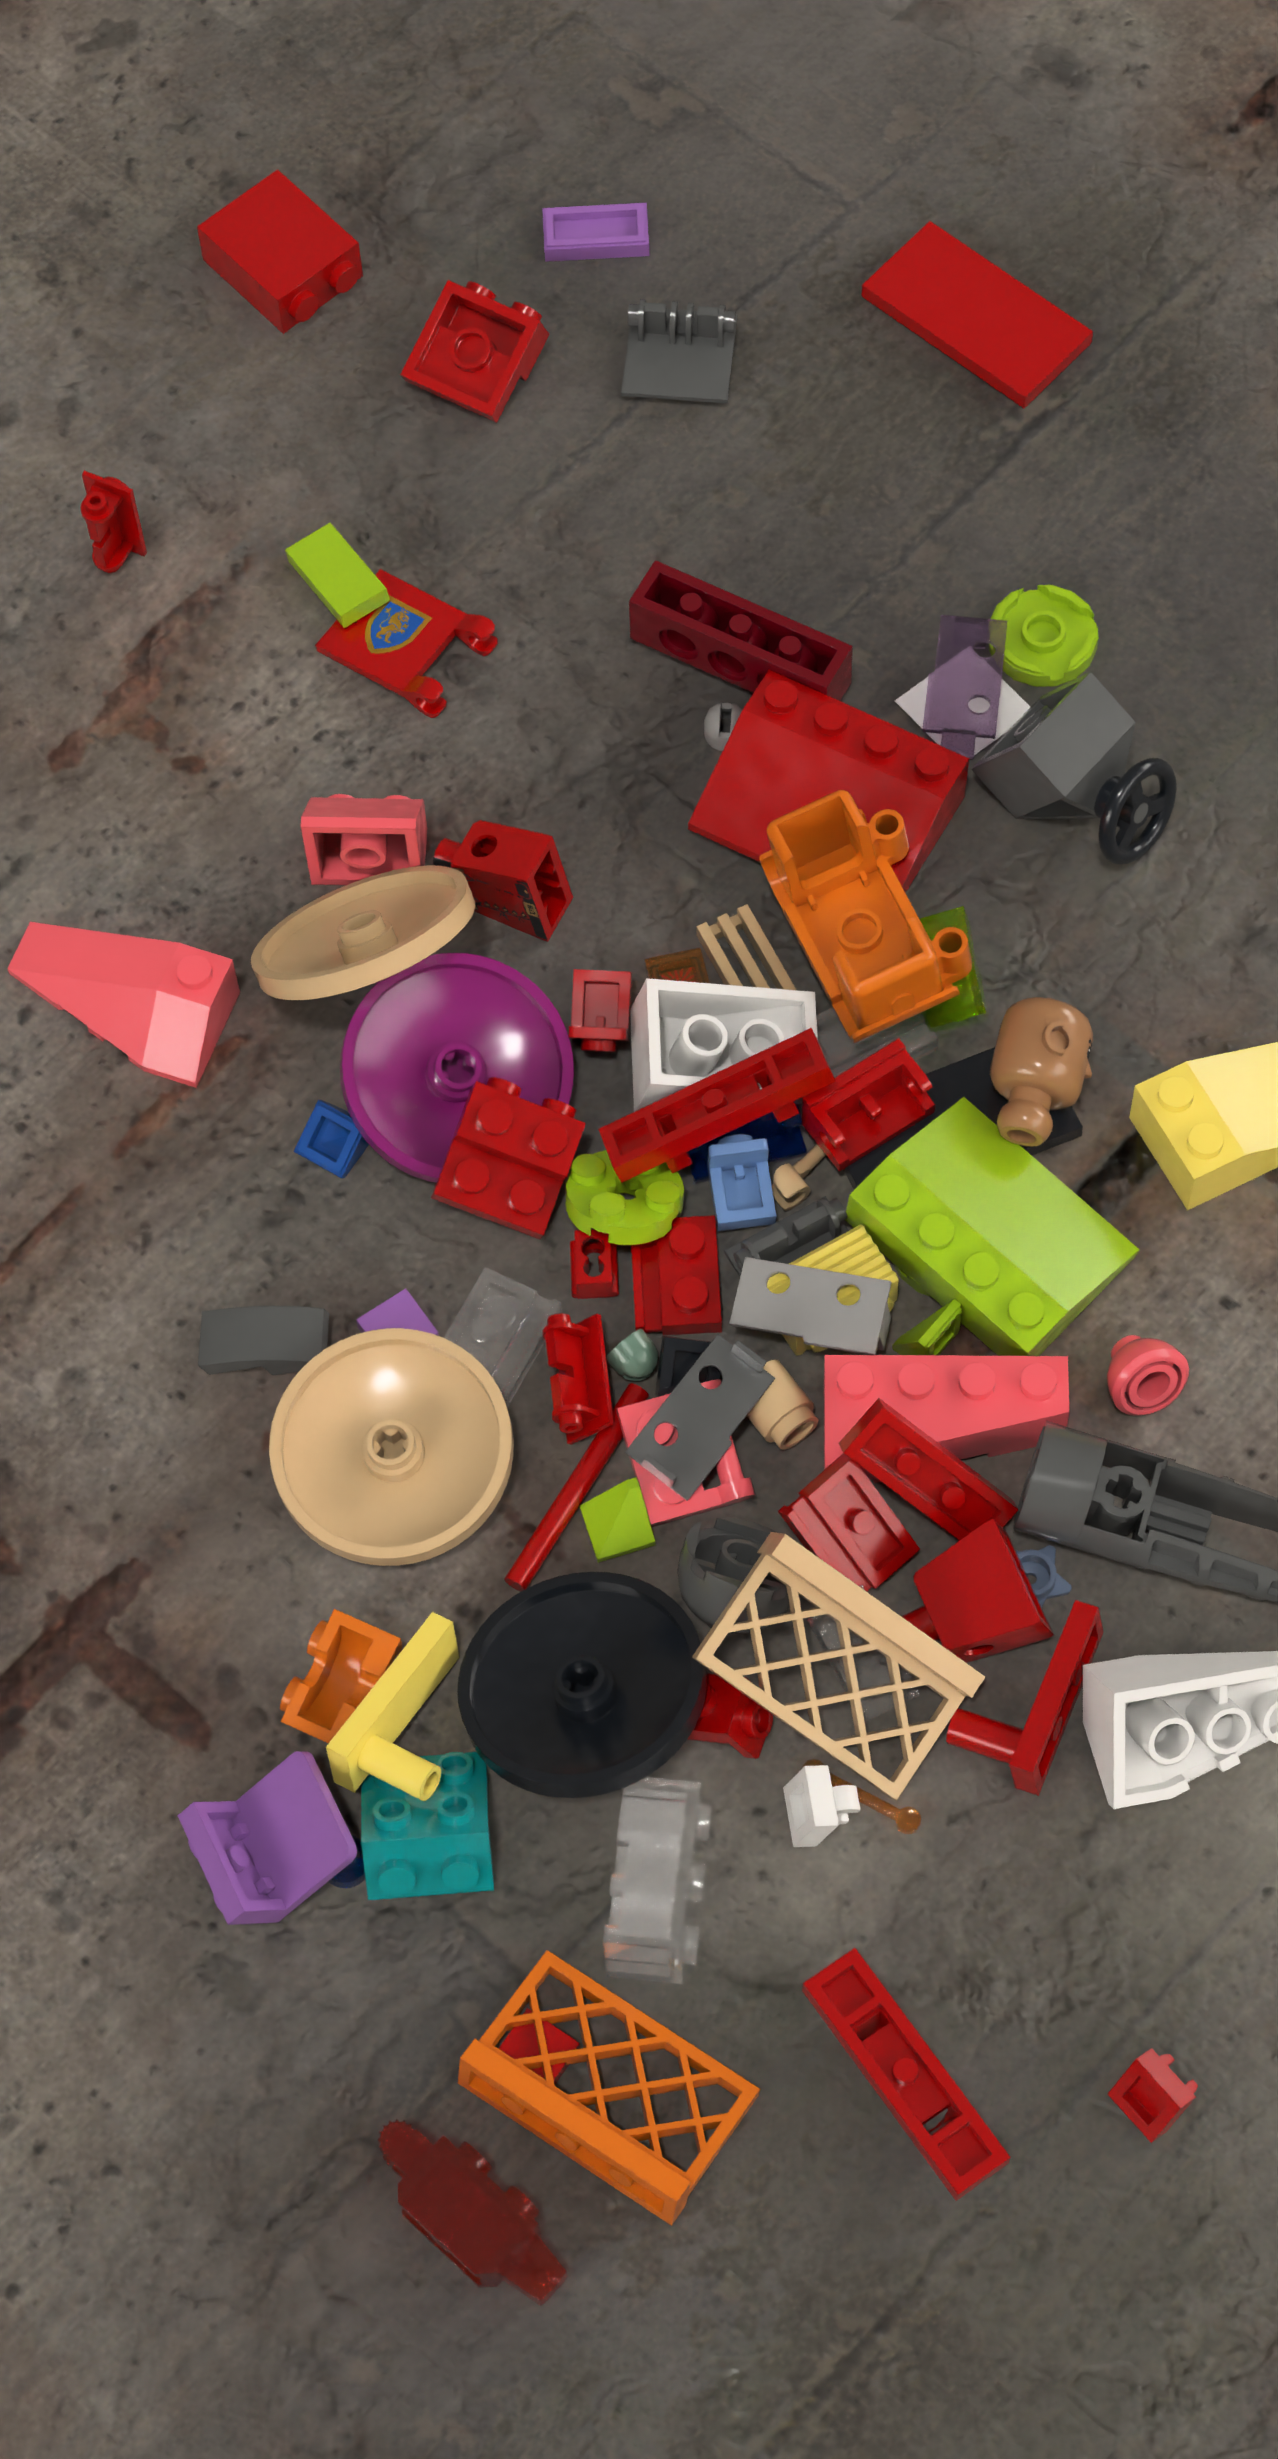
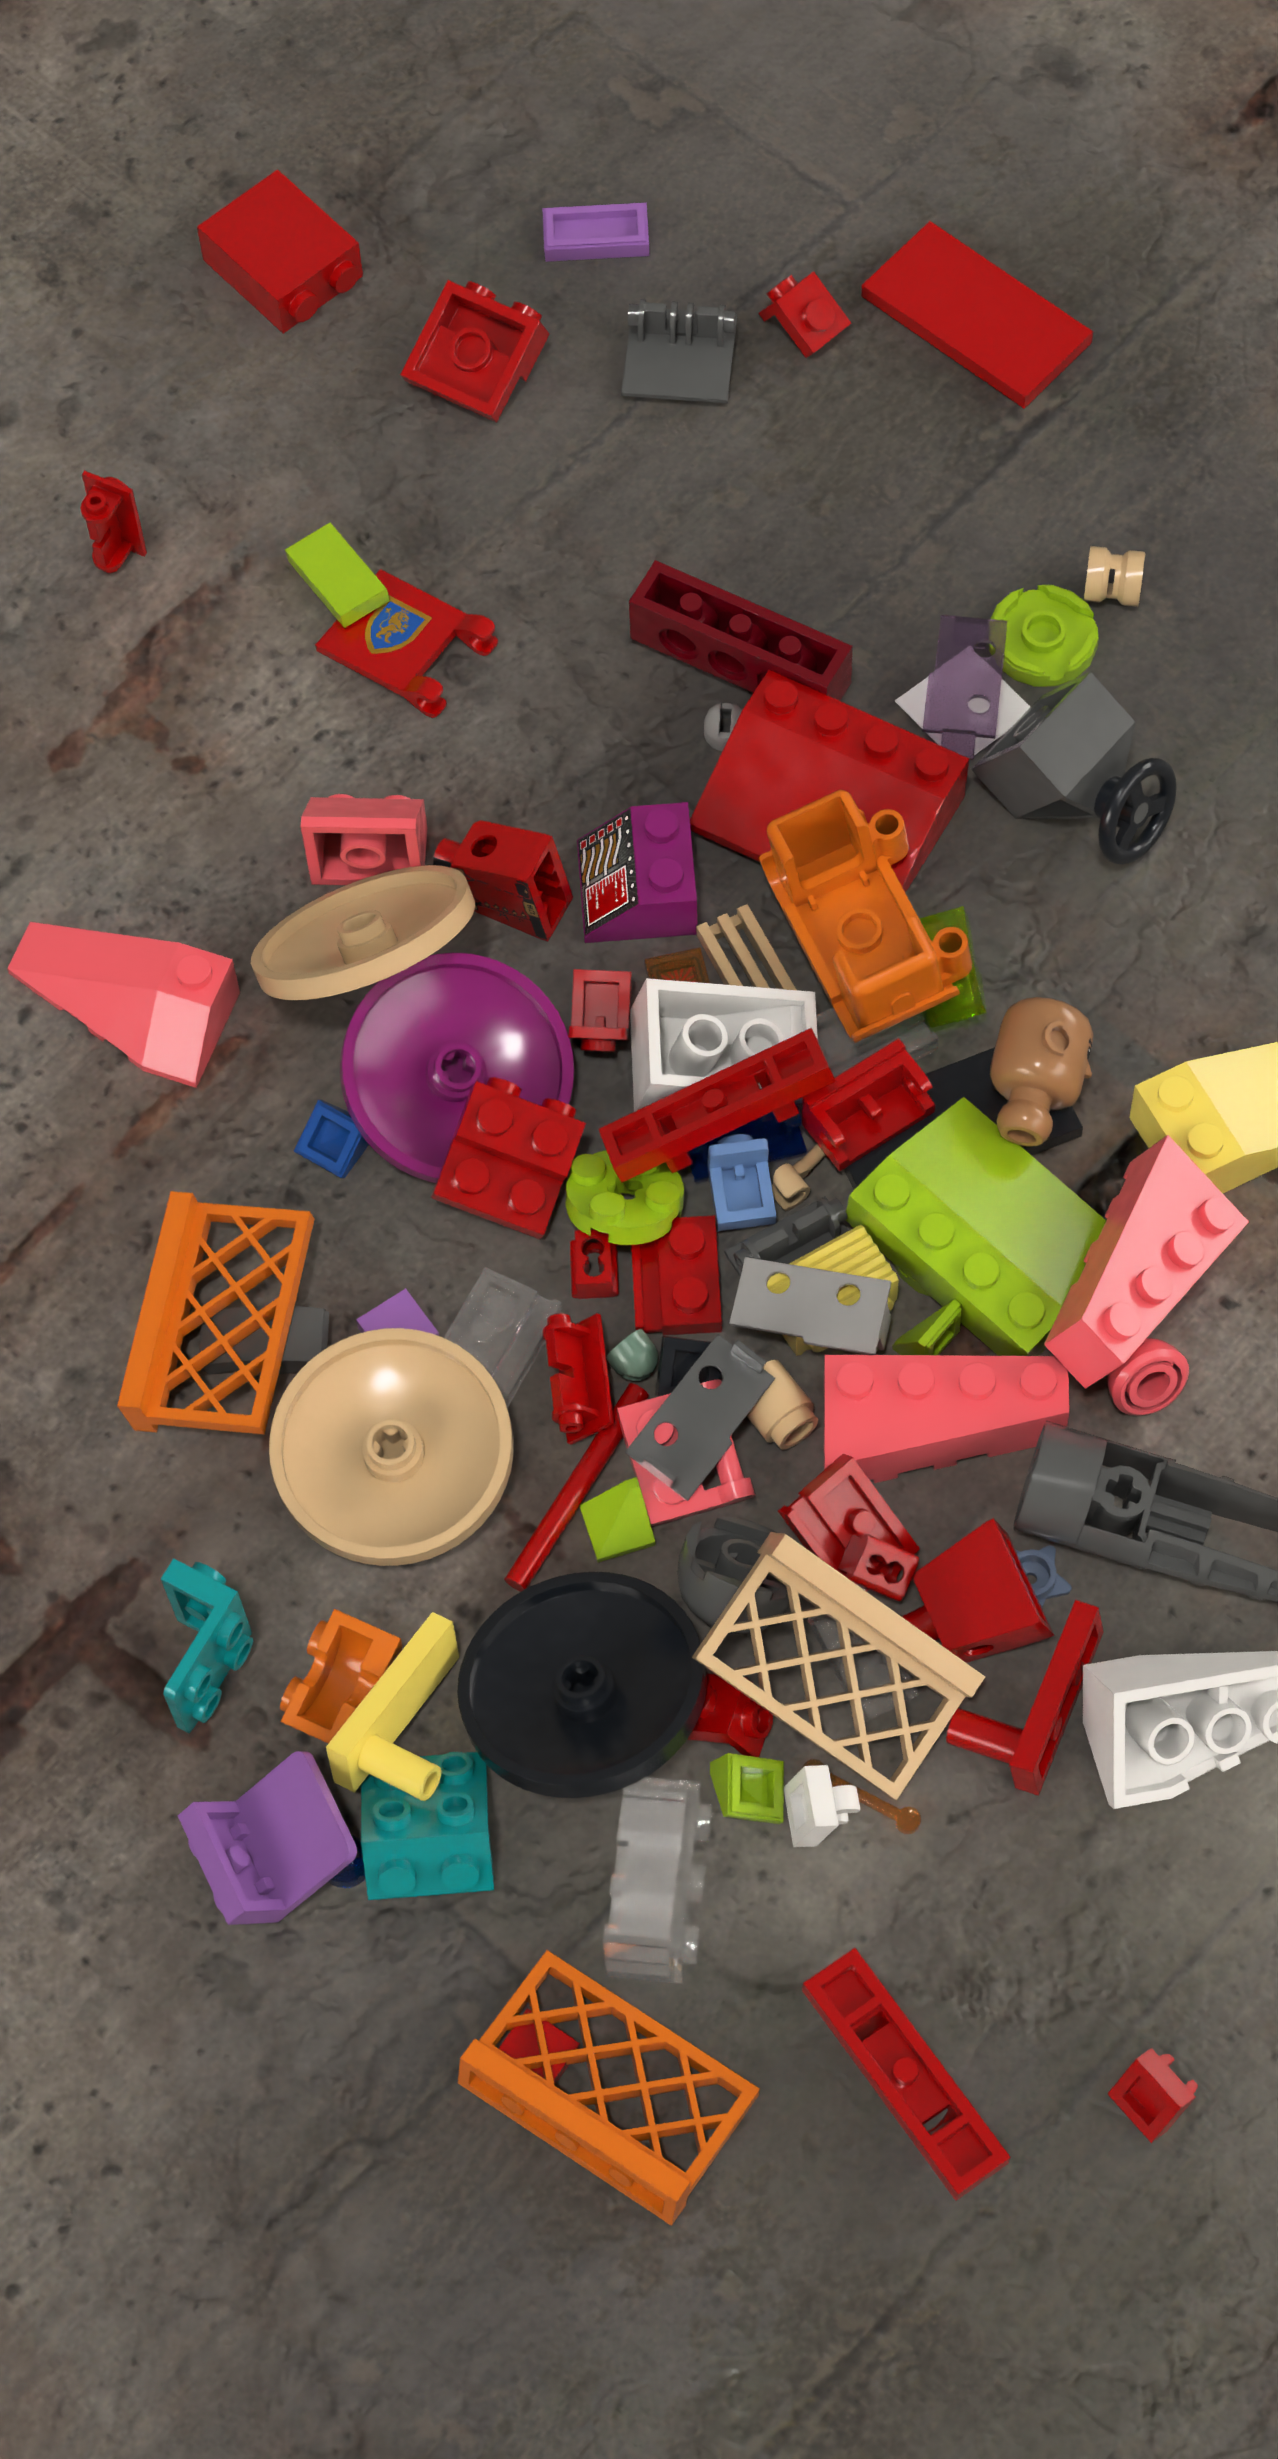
clear red hinge [378,2119,568,2306] -> none
red plate [839,1398,1019,1541] -> none
none -> orange fence [117,1191,315,1435]
none -> teal bracket [161,1558,253,1733]
none -> magenta slope [577,802,698,943]
none -> lime slope [710,1753,784,1824]
none -> red bracket [758,271,851,358]
none -> red piece [838,1534,919,1601]
none -> coral wedge [1044,1135,1249,1389]
none -> tan wheel [1084,546,1145,607]

